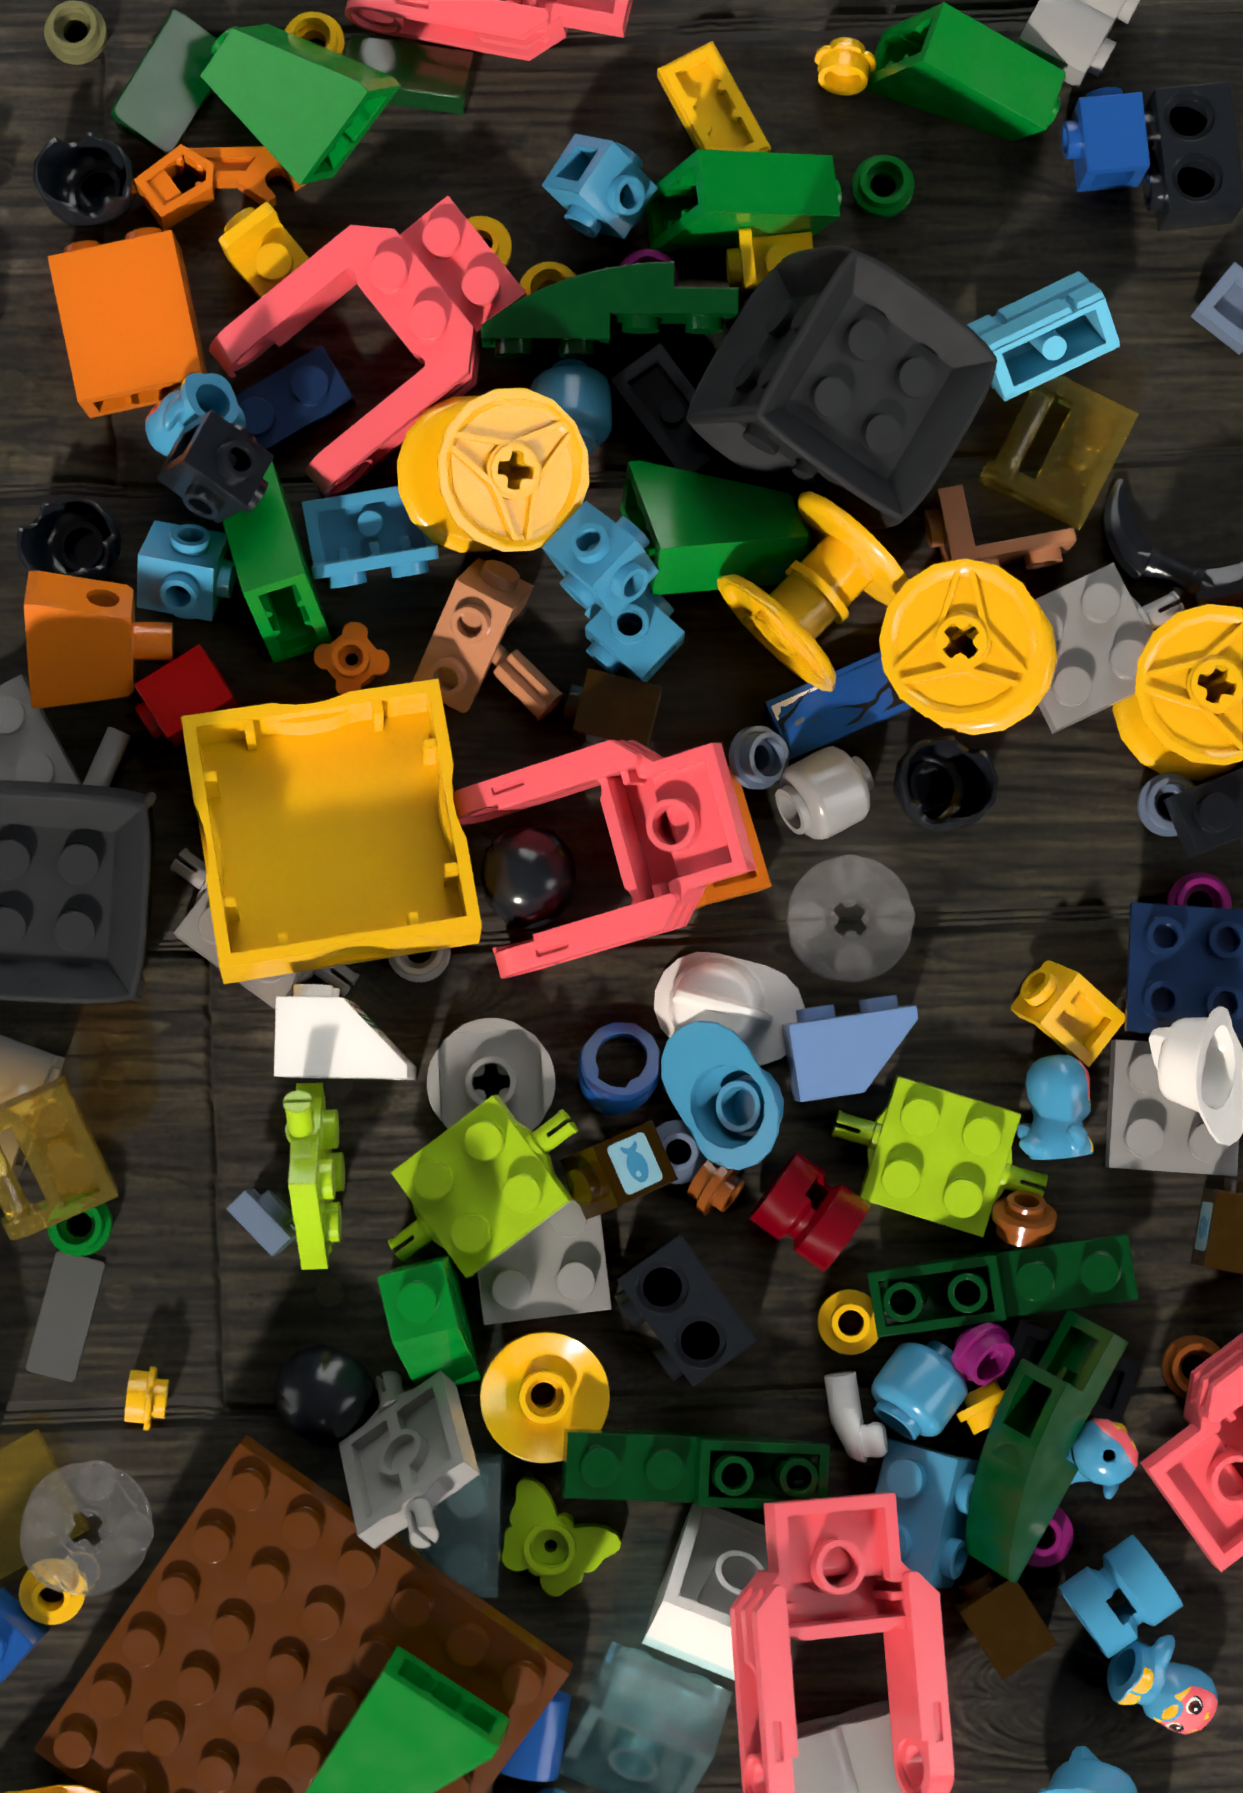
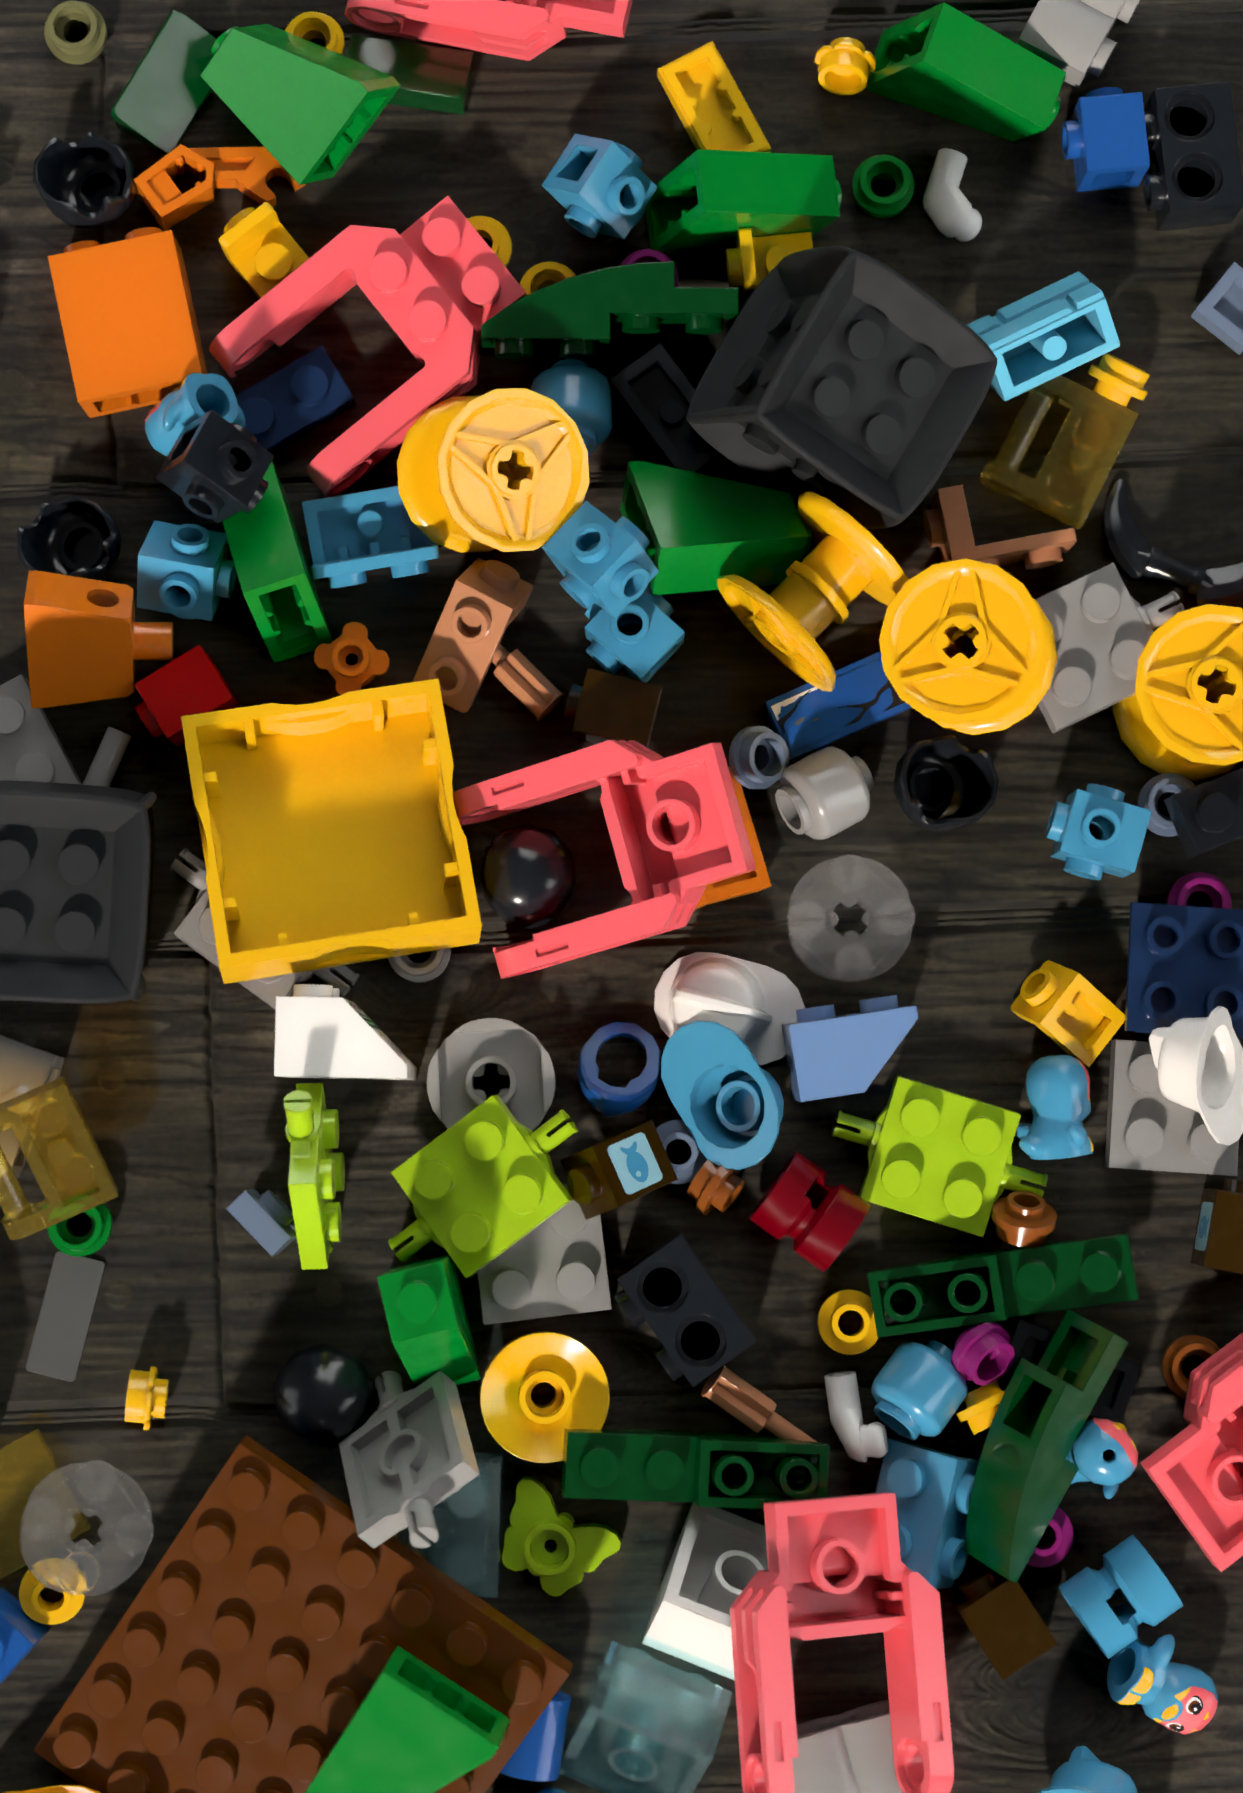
none -> nougat axle [701,1365,817,1442]
none -> white arm [923,148,982,242]
none -> dark azure brick [1045,783,1152,880]
none -> yellow plate [1087,353,1150,407]

